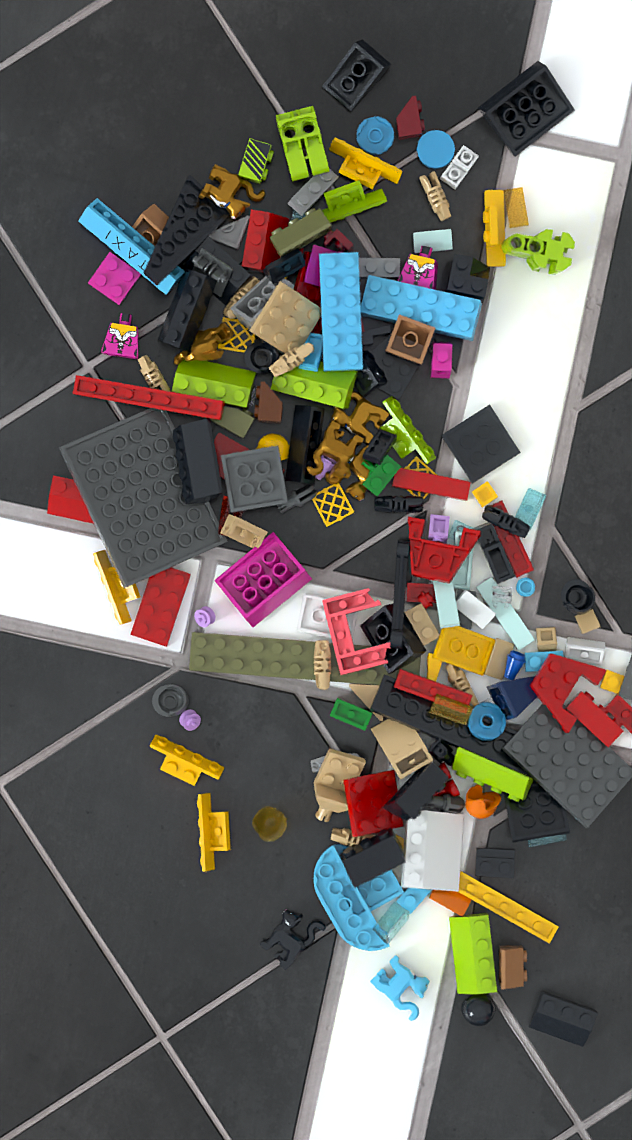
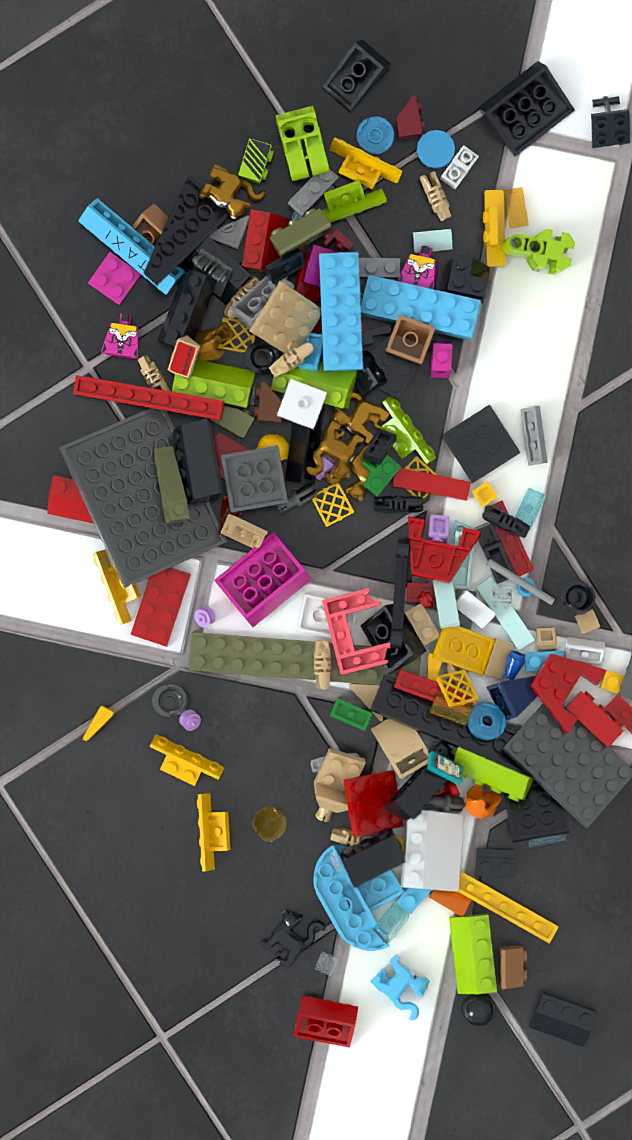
none -> yellow slope [83,705,115,741]
none -> olive slope [153,446,190,524]
none -> slope [168,336,200,378]
none -> white plate [277,379,327,429]
none -> red slope [293,995,358,1048]
none -> clear tile [314,951,339,977]
none -> clear tile [329,850,342,872]
none -> tile [427,751,463,785]
none -> yellow window [436,669,478,708]
none -> light grey bar [486,559,555,605]
none -> light grey plate [520,406,548,466]
none -> black plate [591,96,630,148]

